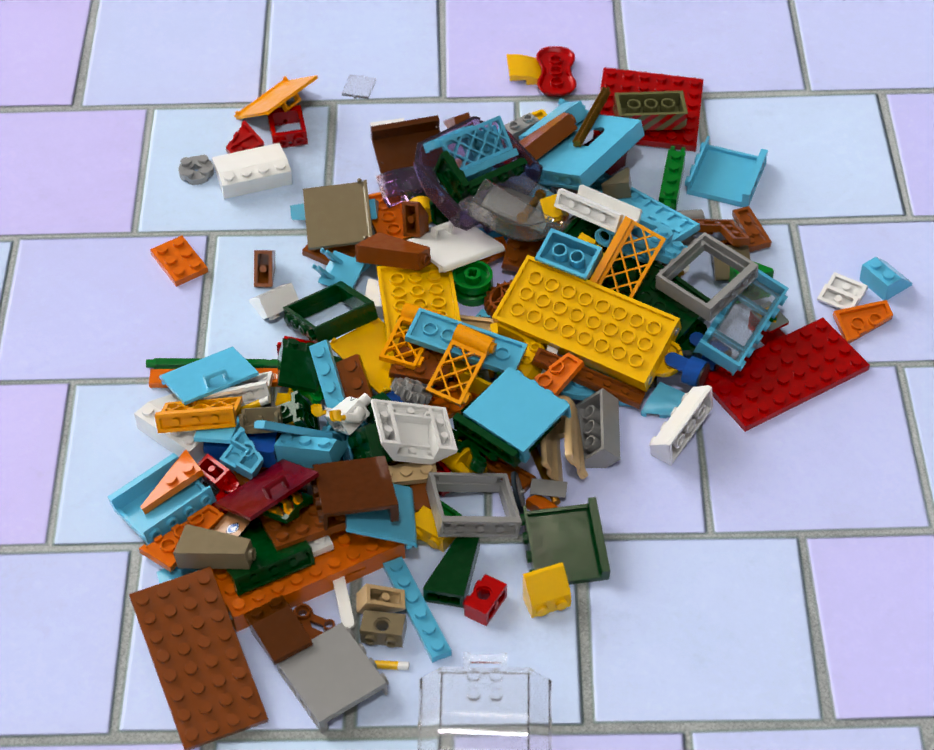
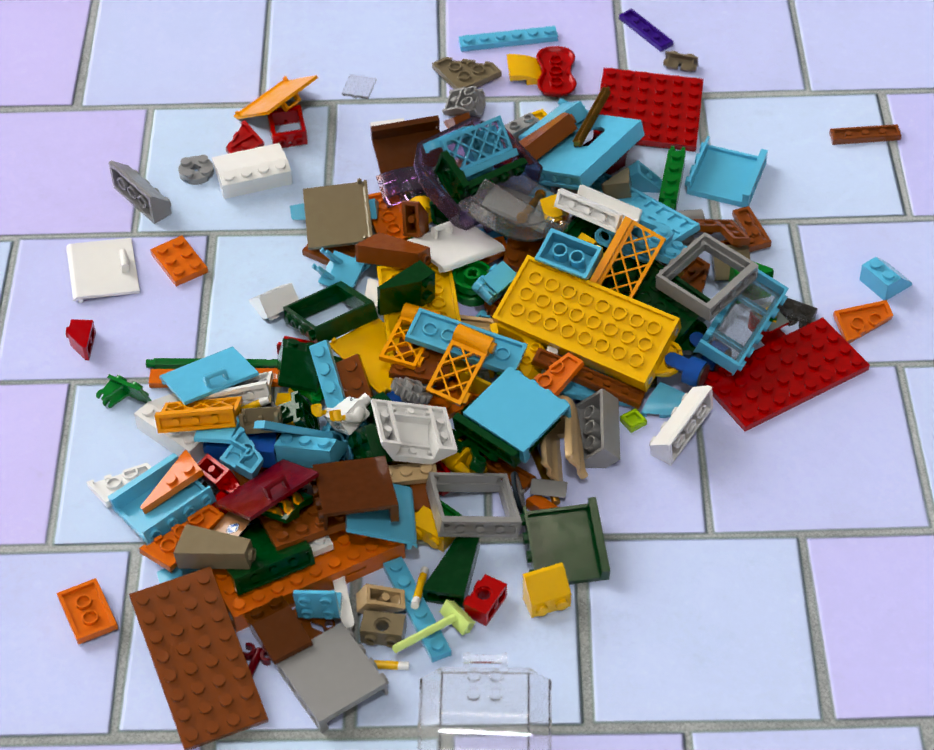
dark orange slope [254,250,275,287] -> none
olive brick [613,91,688,131] -> none
white slope [817,272,868,310] -> none
none -> orange plate [57,578,118,645]
none -> white container [66,238,140,303]
none -> red slope [66,319,96,360]
none -> white wing [86,463,151,508]
none -> green plate [96,374,152,408]
none -> light grey slope [109,160,172,224]
none -> dark red bar [243,642,271,677]
none -> medium azure bracket [293,590,343,619]
none -> dark green slope [377,260,435,316]
none -> yellowish green piece [392,600,476,653]
none -> bar [411,566,429,609]
none -> dark tan plate [432,57,501,89]
none -> light grey slope [442,86,486,116]
none -> medium azure plate [458,26,558,52]
none -> medium azure hinge [471,260,517,306]
none -> dark purple tile [619,8,674,52]
none -> lime tile [619,408,647,433]
none -> medium azure slope [628,160,662,193]
none -> dark tan hinge [663,51,698,72]
none -> dark orange wing [681,257,710,293]
none -> clear smoke plate [777,298,818,329]
none -> dark orange tile [829,124,901,145]

